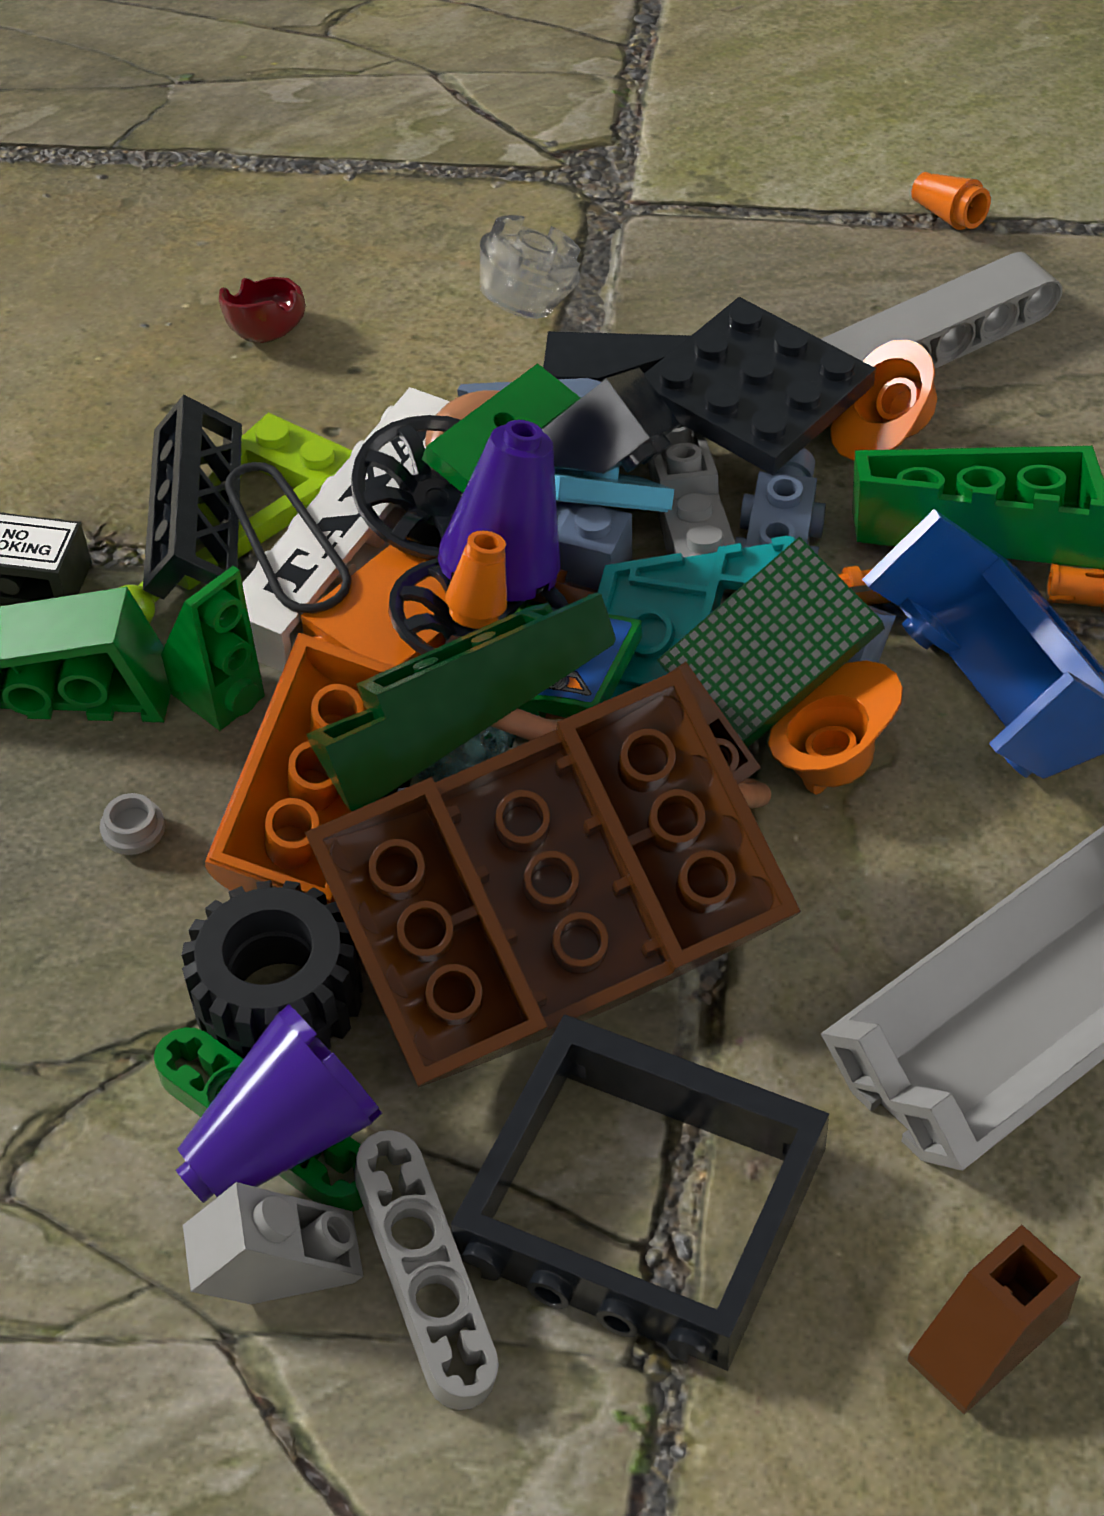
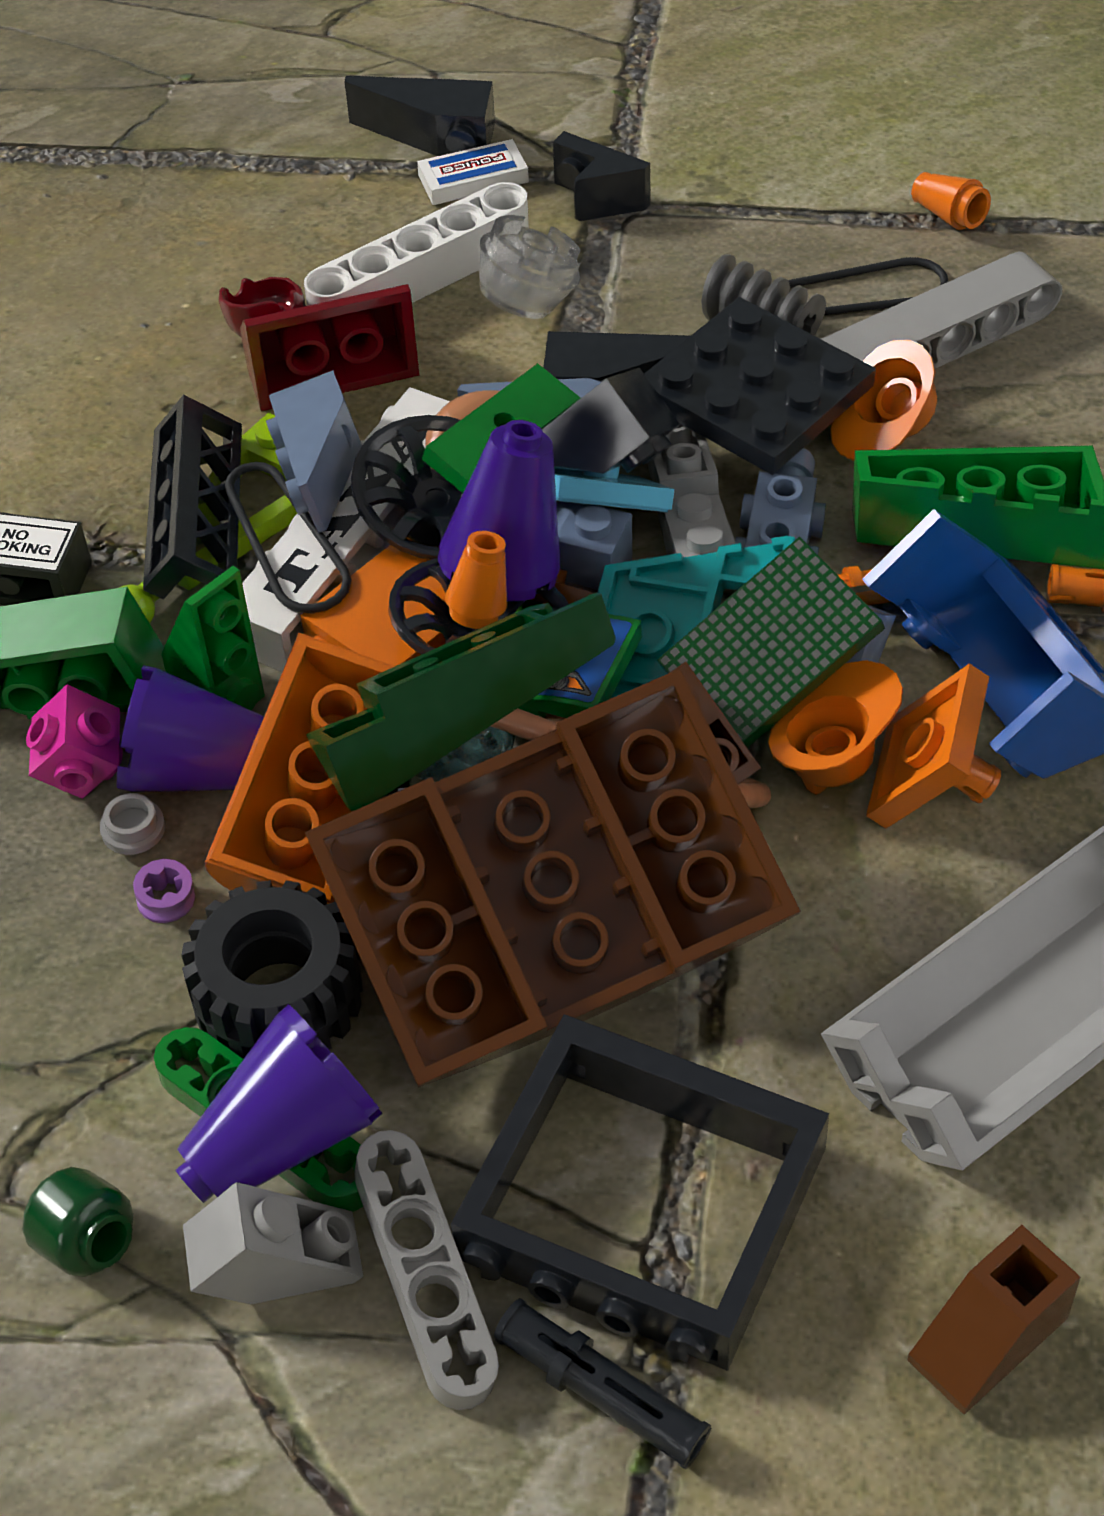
none -> dark green head [22,1167,134,1277]
none -> dark pink brick [26,684,123,799]
none -> dark purple cone [117,665,264,792]
none -> medium lavender bush [133,859,195,923]
none -> dark red slope [240,284,420,411]
none -> sand blue slope [266,371,362,533]
none -> white beam [304,182,529,306]
none -> black slope [344,76,495,156]
none -> tile [417,139,529,205]
none -> black pin [494,1298,712,1470]
none -> black slope [553,131,651,221]
none -> flat silver piece [701,254,826,335]
none -> black piece [771,257,948,315]
none -> orange tile [866,663,1001,829]

